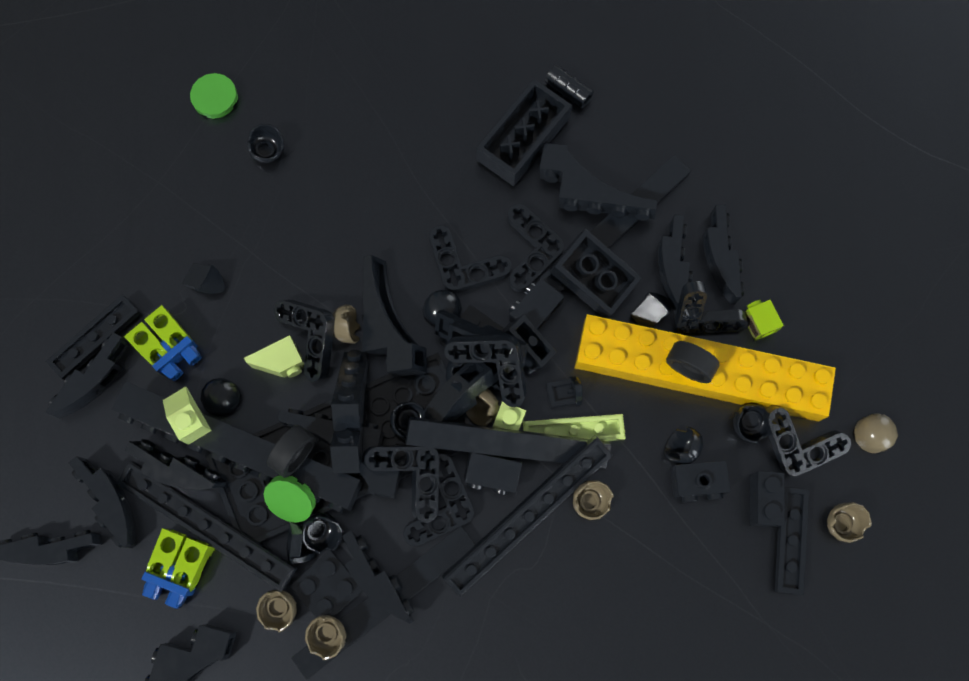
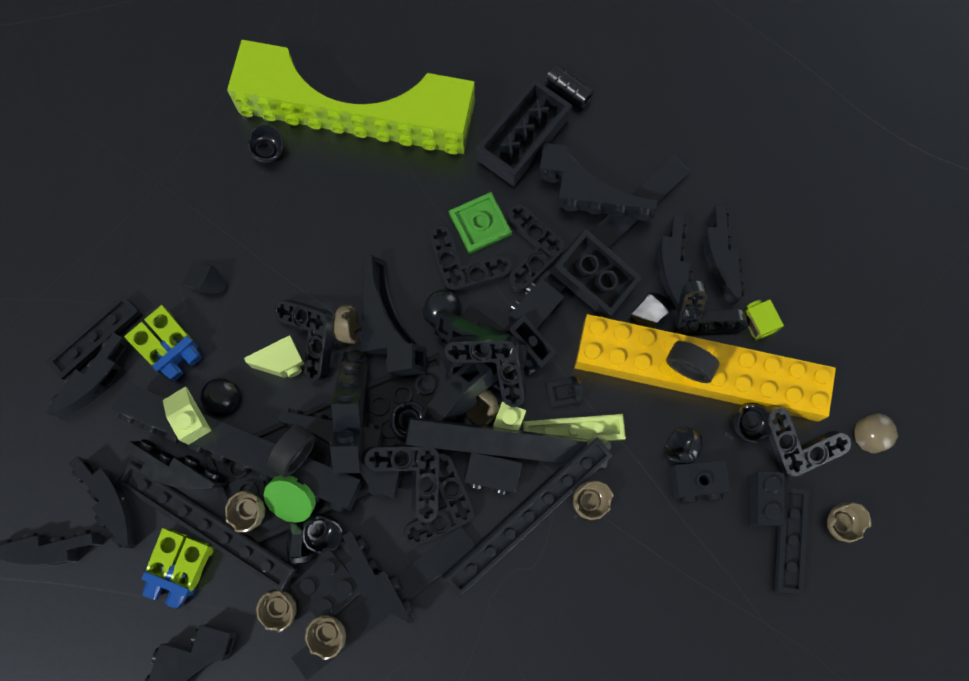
bright green tile [190,73,238,119] -> none
none -> dark tan hair [225,491,265,532]
none -> lime arch [227,40,475,154]
none -> bright green tile [449,192,512,254]

